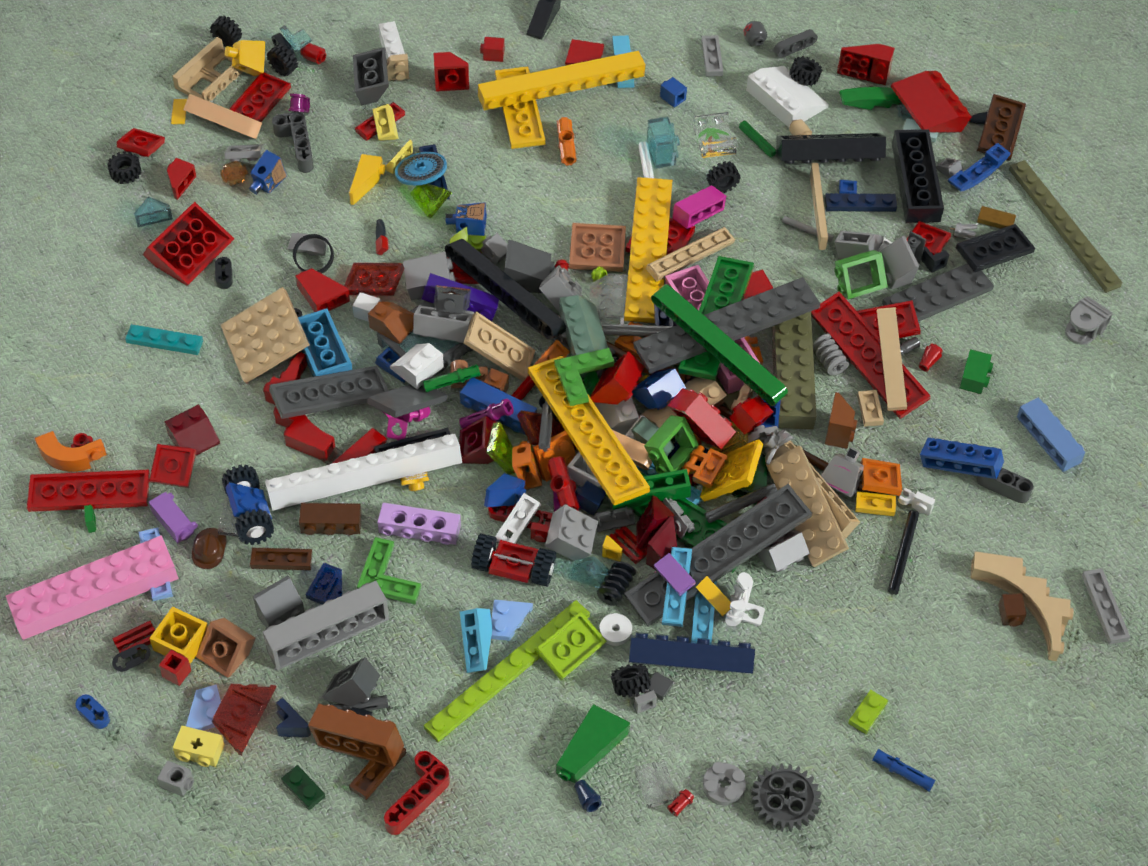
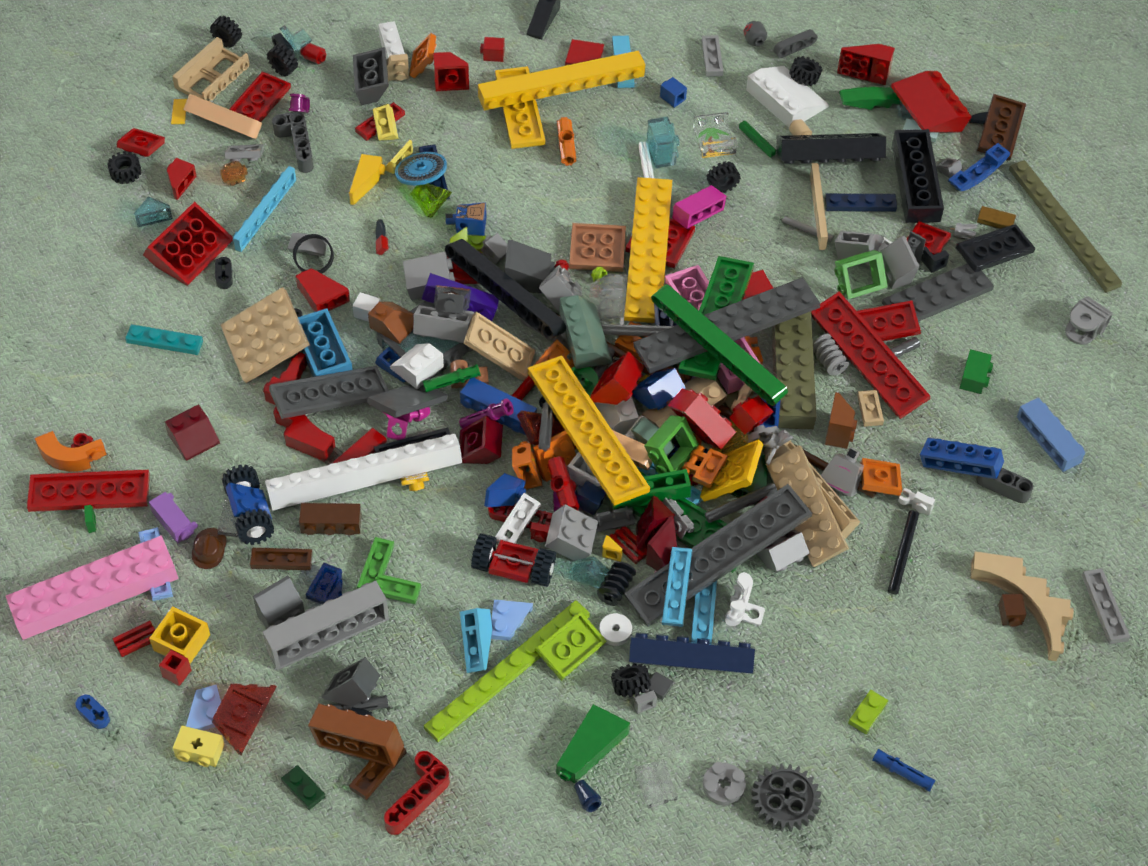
black beam [112,644,151,672] -> none
red tile [149,444,196,488] -> none
light grey brick [157,760,194,797] -> none
nougat slope [196,618,256,678] -> none
yellow torso [225,40,265,76] -> none
blue torso [249,150,287,195] -> none
dark blue slope [276,697,311,737] -> none
clear red plate [344,263,405,296] -> none
lavender brick [378,503,461,545] -> none
dark orange brick [483,368,509,393] -> none
clear neon green wing [486,422,515,475] -> none
bright green plate [554,348,614,406] -> none
tan tile [646,227,735,282] -> none
medium lavender tile [654,553,696,596] -> none
red pin [667,789,694,817] -> none
yellow sticker [696,576,731,616] -> none
blue tile [839,180,857,194] -> none
yellow plate [855,491,896,516] -> none
tan tile [877,307,907,411] -> none
red cone [918,344,943,372] -> none
none -> medium azure plate [233,166,296,252]
none -> orange plate [409,33,437,78]

